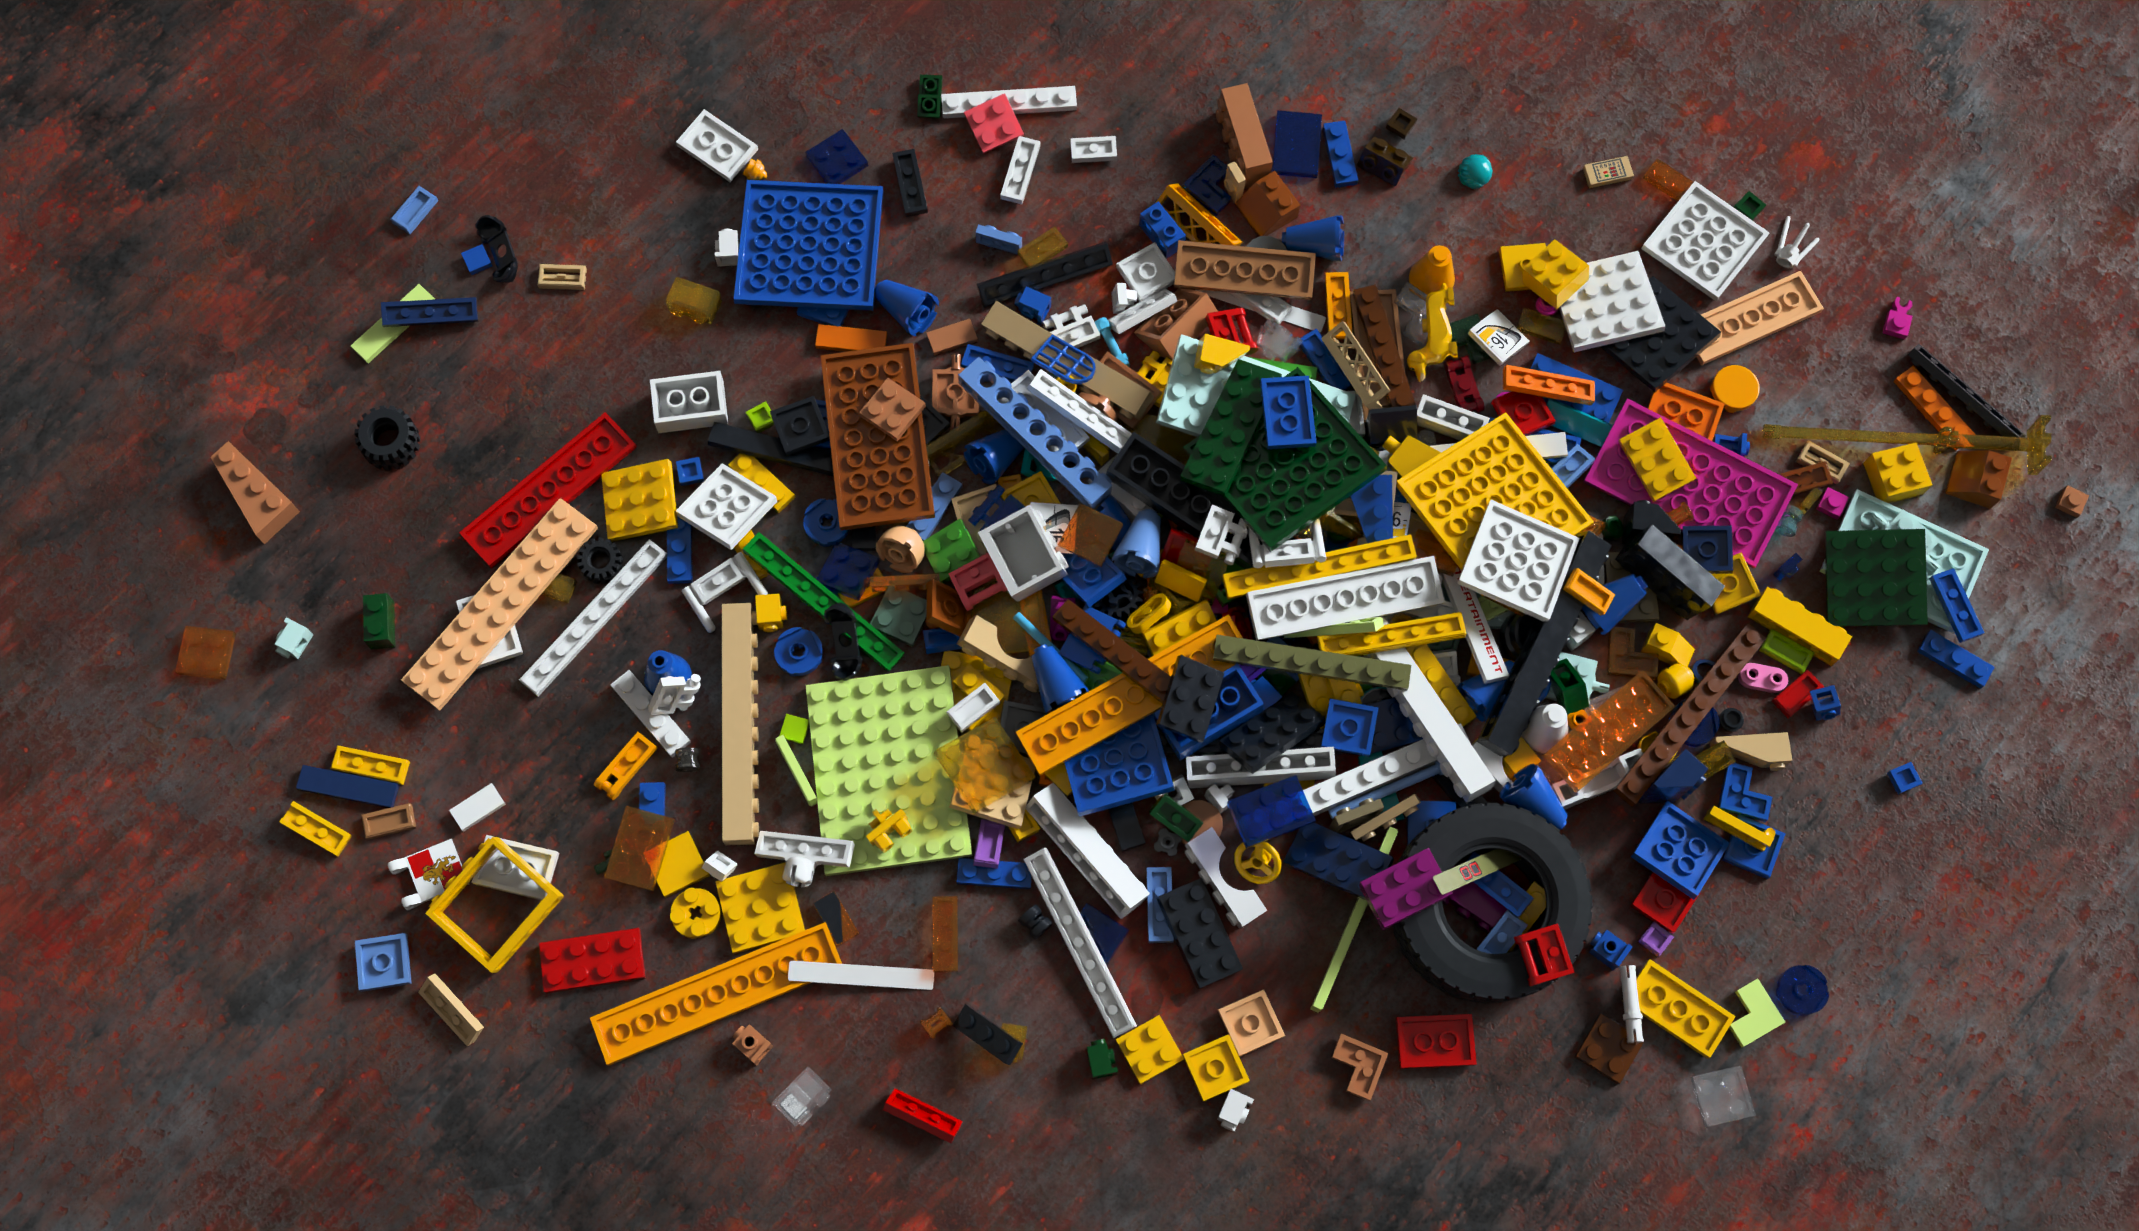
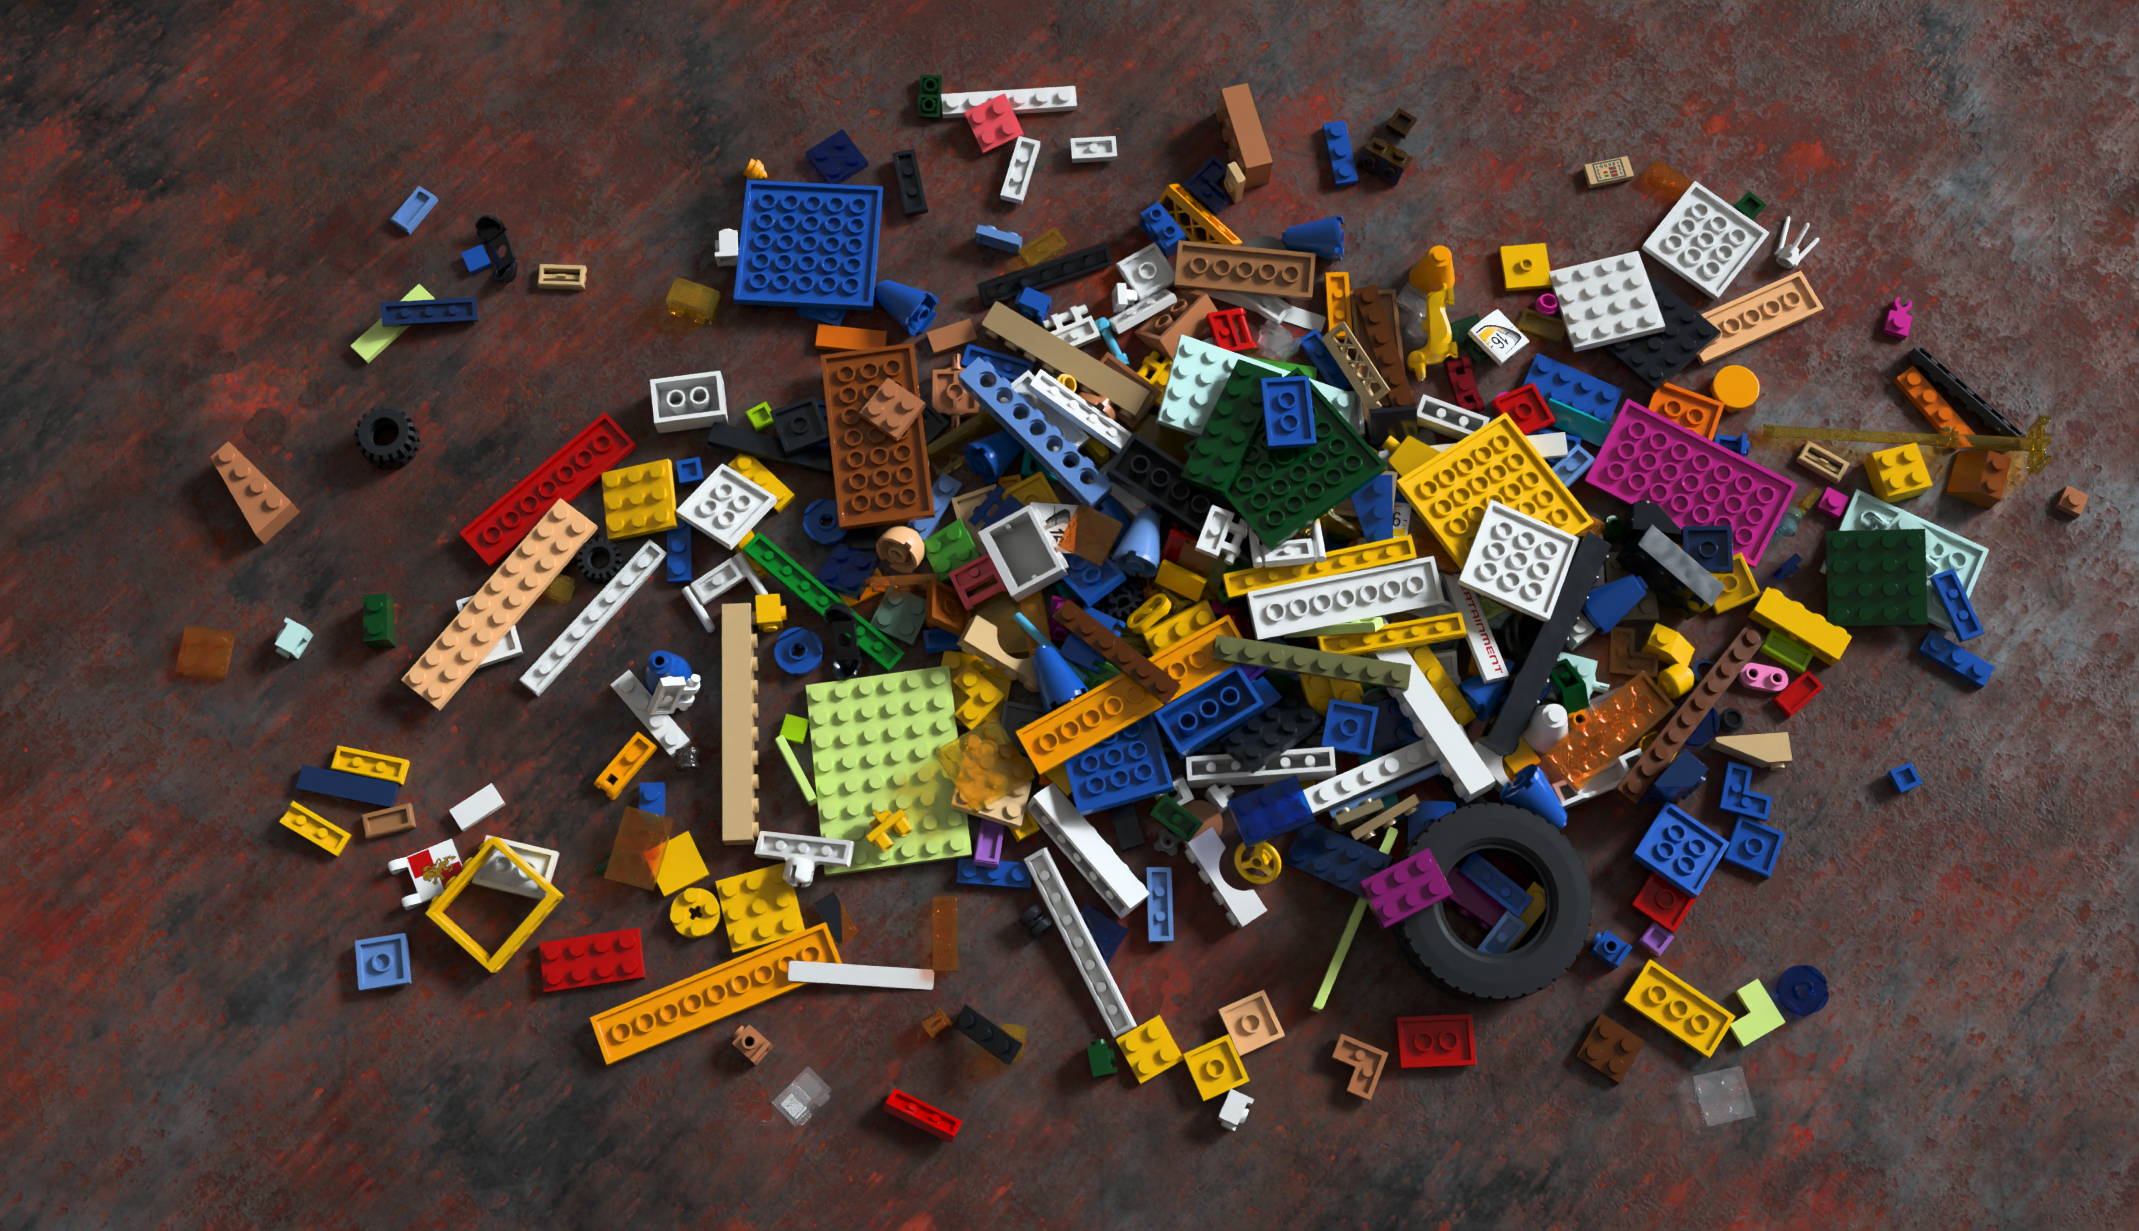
tan plate [418,973,484,1046] -> none
white plate [676,109,758,182] -> none
white plate [702,850,737,882] -> none
white tile [946,683,1000,732] -> none
blue window [1031,334,1095,384] -> none
black plate [1156,655,1225,743] -> none
black plate [1156,878,1243,990] -> none
yellow slope [1194,334,1250,374] -> none
dark orange slope [1235,171,1301,237] -> none
clear blue tile [1272,110,1322,178] -> none
olive sticker [1433,849,1522,895] -> none
teal hair [1458,154,1493,189] -> none
orange plate [1503,365,1595,406] -> none
red plate [1513,923,1575,986] -> none
yellow brick [1522,239,1589,310] -> none
light orange tile [1563,568,1615,616] -> none
yellow plate [1618,417,1696,502] -> none
white pin [1619,965,1644,1043] -> none
clear orange bush [1666,502,1694,526] -> none
clear yellow plate [1695,740,1736,778] -> none
yellow hinge [1704,806,1775,851] -> none
dark orange plate [1779,461,1833,495] -> none
blue brick [1810,685,1841,721] -> none

